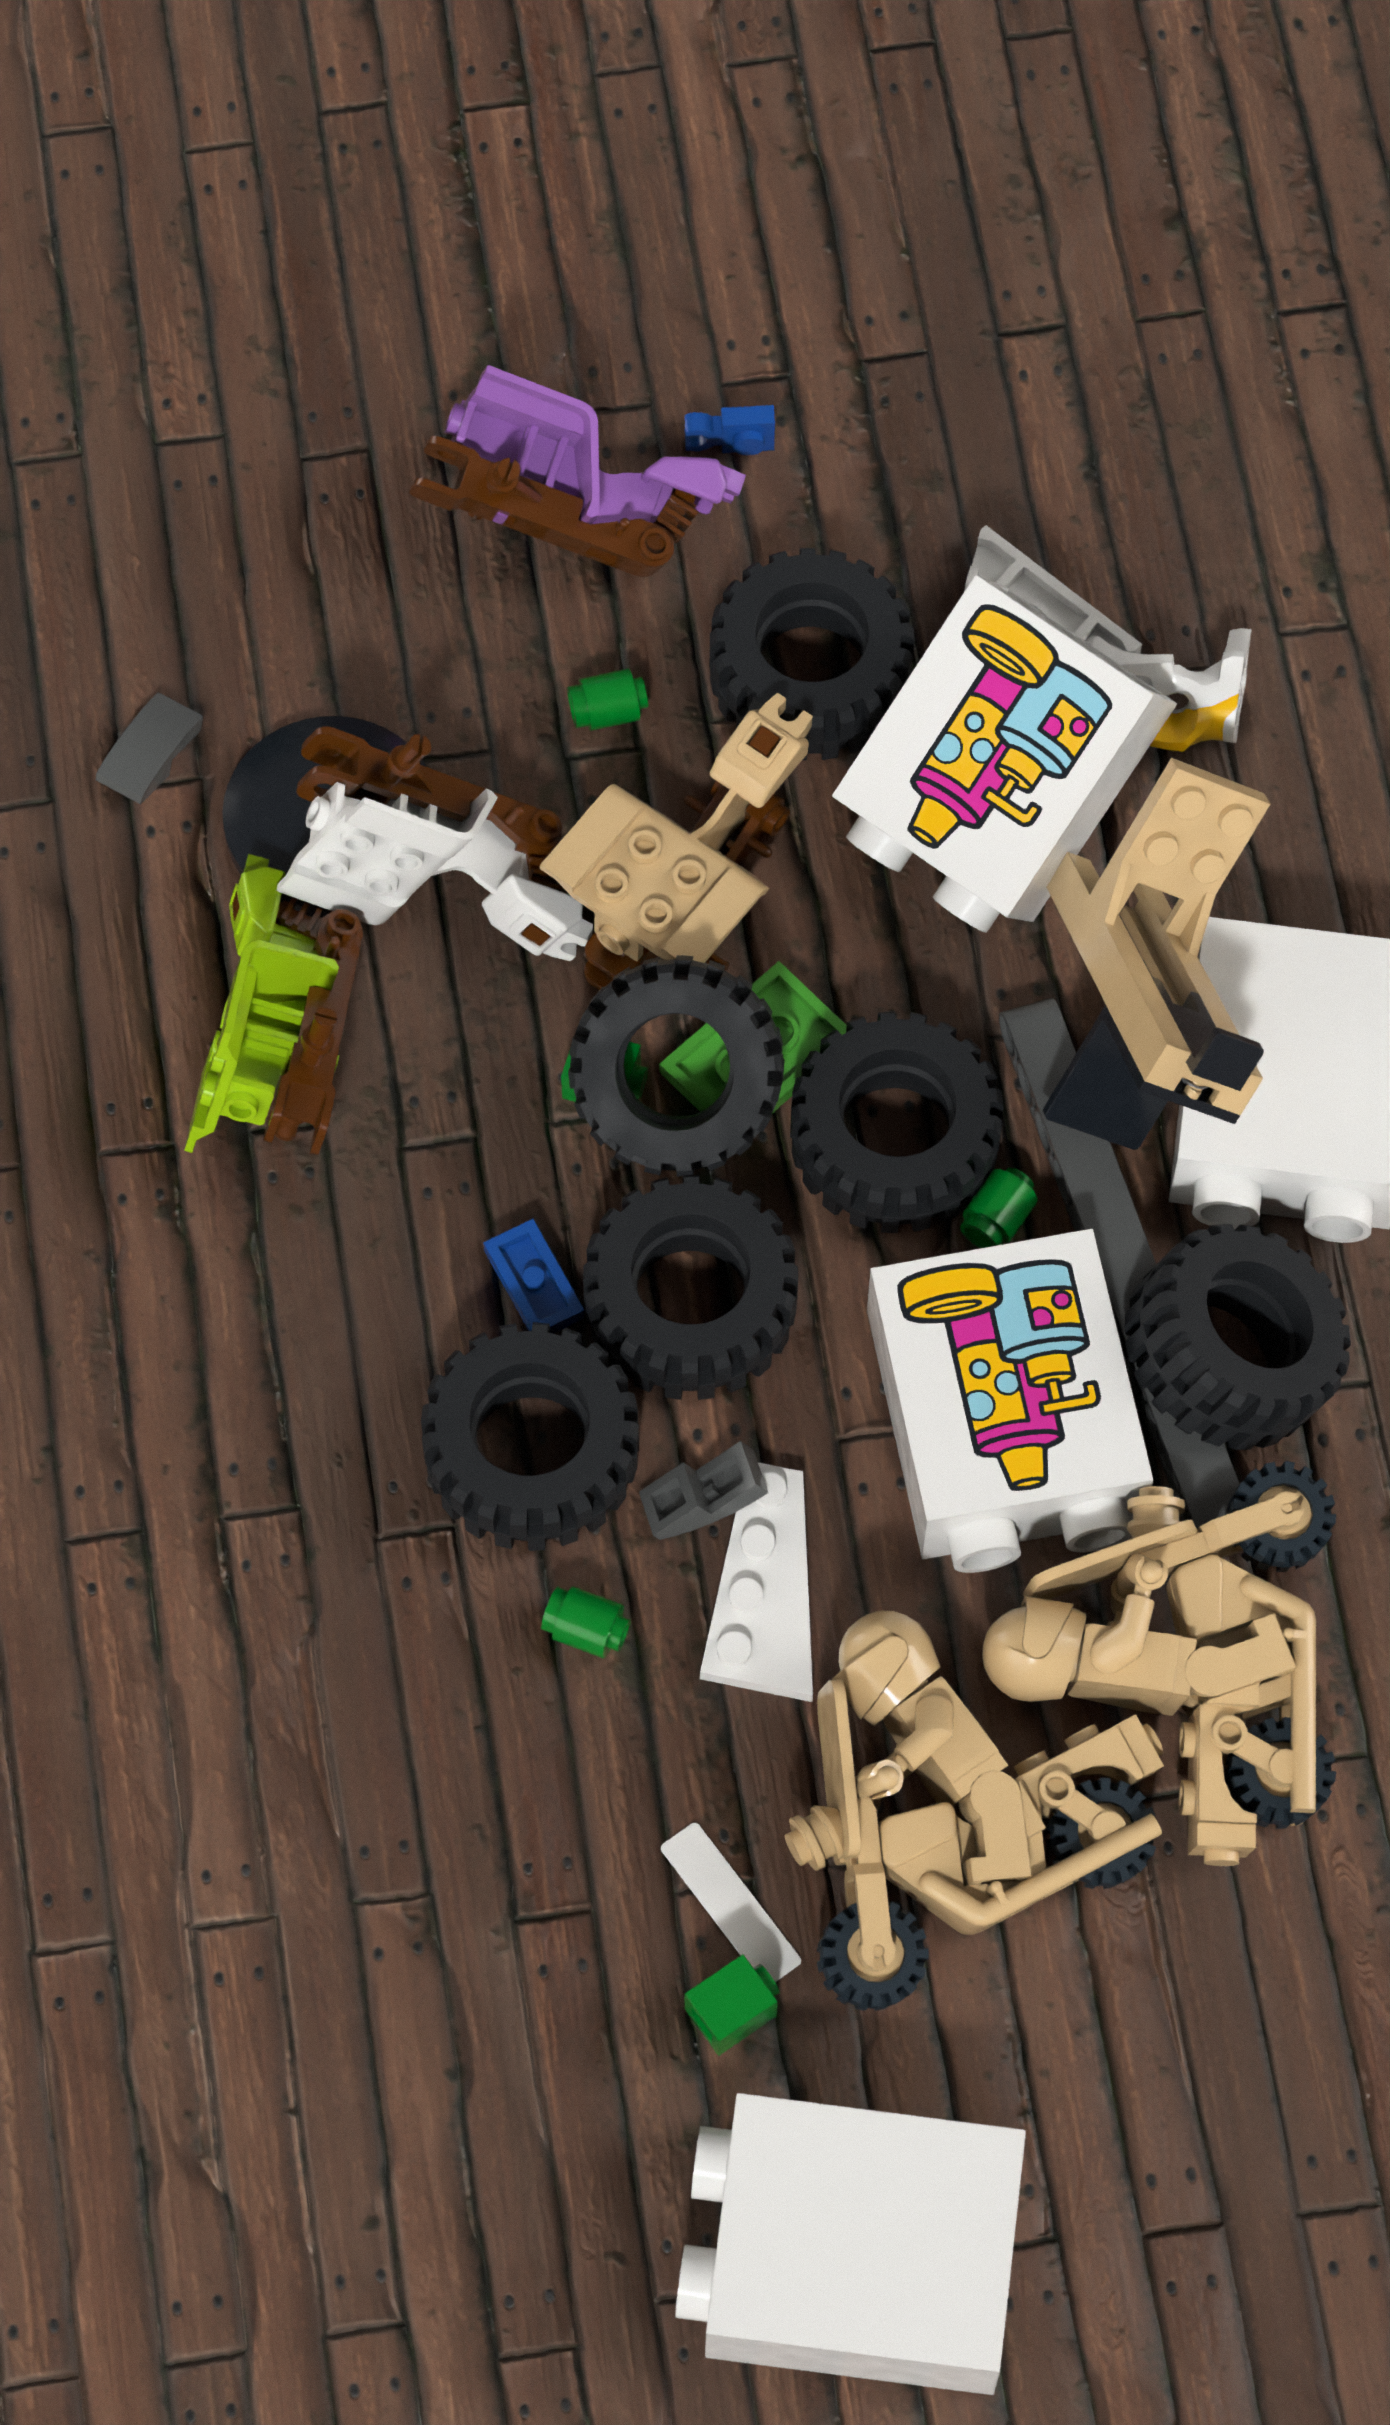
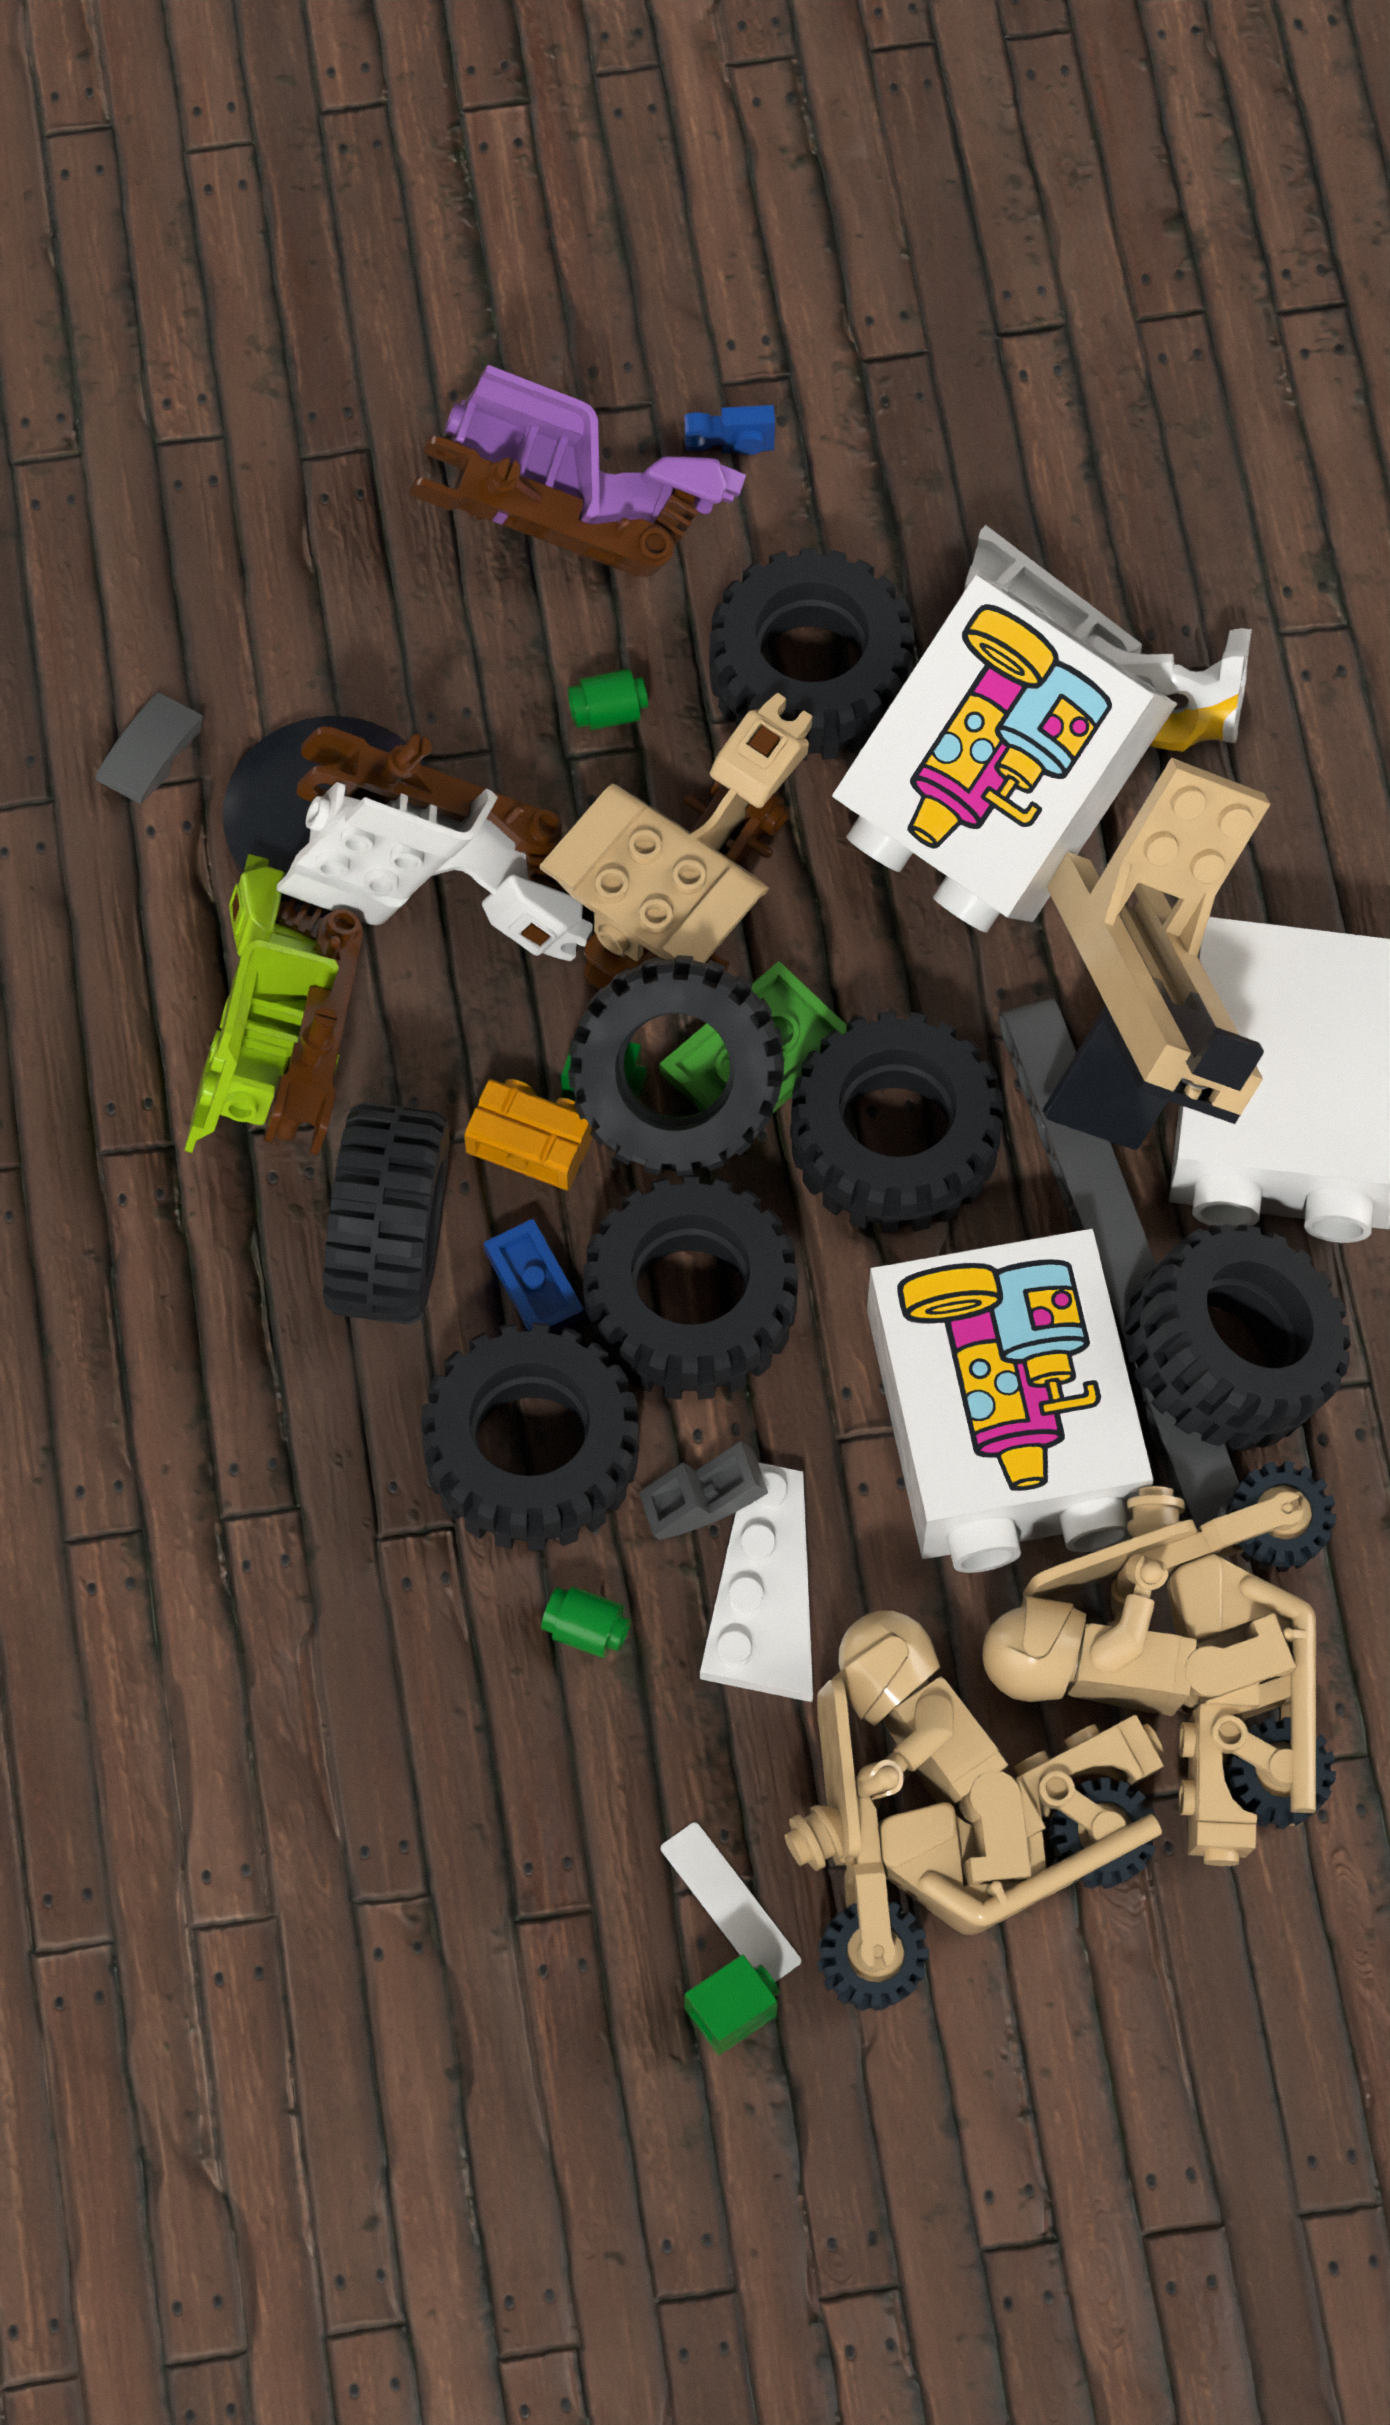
white brick [675,2093,1026,2395] -> none
green brick [960,1168,1038,1248] -> none
none -> black tyre [323,1102,450,1325]
none -> light orange brick [464,1079,592,1191]

